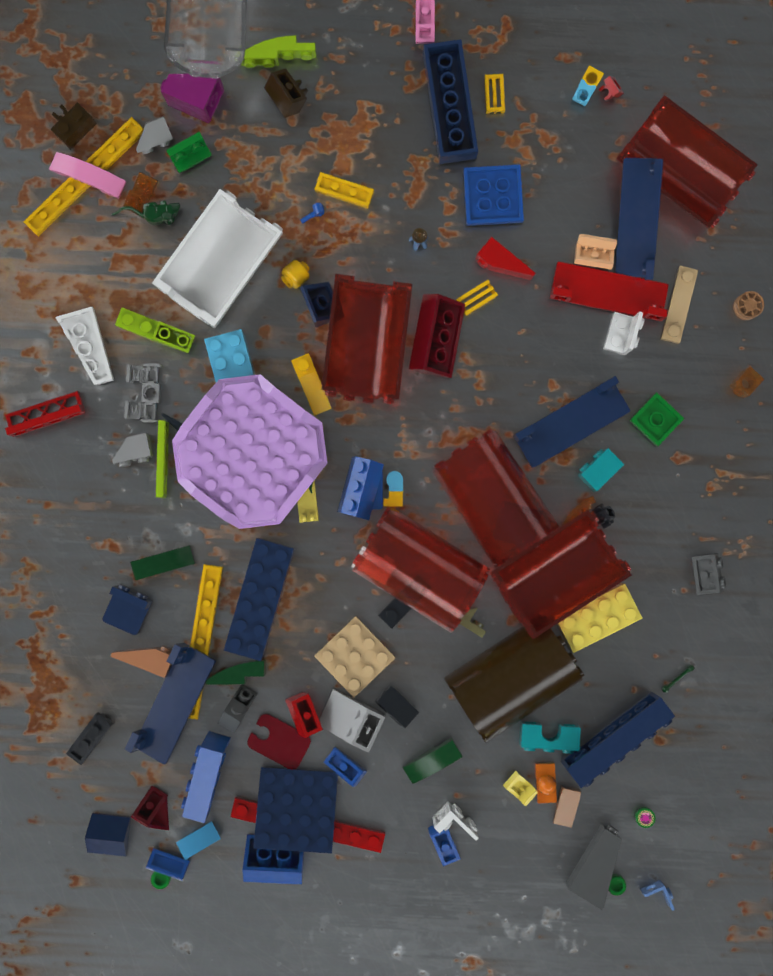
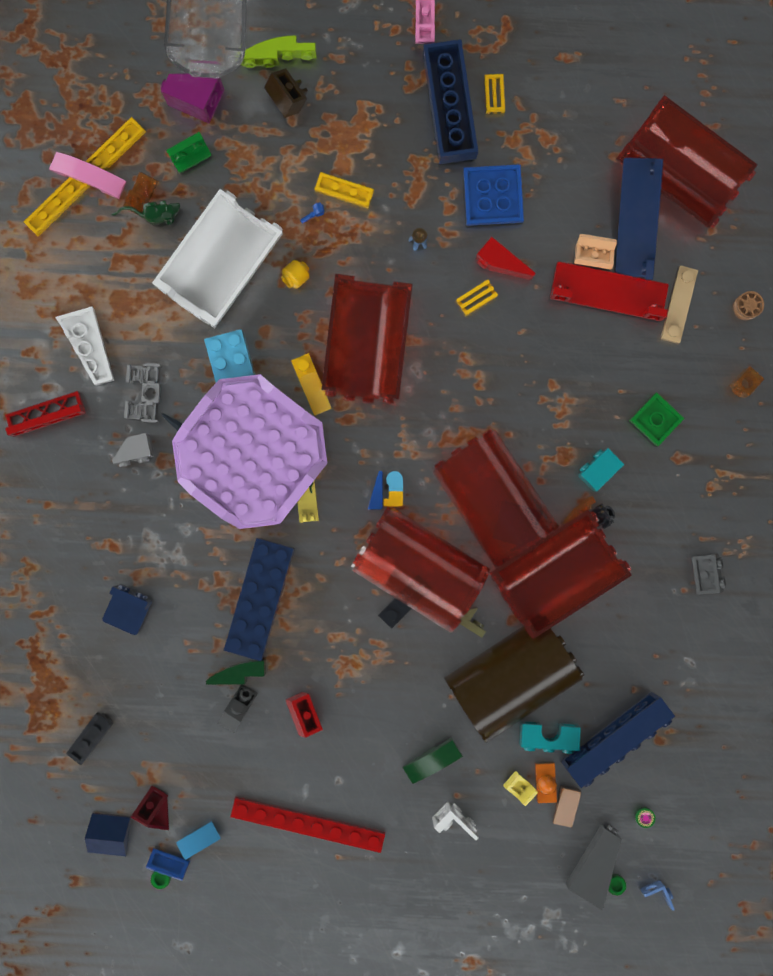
dark brown brick [51,102,97,150] -> none
nougat slope [110,646,172,678] -> none
lime slope [115,308,195,353] -> none
dark blue bracket [125,643,216,764] -> none
dark green slope [130,545,195,581] -> none
light grey slope [136,116,173,155] -> none
lime tile [156,420,169,498] -> none
wedge [181,731,231,823] -> none
yellow tile [189,564,223,720] -> none
blue slope [242,834,304,885] -> none
dark red piece [247,713,311,770] -> none
dark blue plate [253,767,338,854] -> none
dark blue slope [300,282,343,328] -> none
tan plate [314,616,396,698] -> none
light grey slope [319,689,386,753] -> none
blue slope [323,747,367,787] -> none
blue slope [337,456,384,520] -> none
black hinge [374,686,419,728] -> none
dark red slope [409,294,465,378] -> none
blue slope [428,825,461,867] -> none
dark blue bracket [513,376,630,468] -> none
light yellow brick [552,583,643,653] -> none
leg [572,65,604,107] -> none
red tile [599,76,624,100] -> none
white bracket [603,311,645,355] -> none
dark green hinge [662,665,695,693] -> none

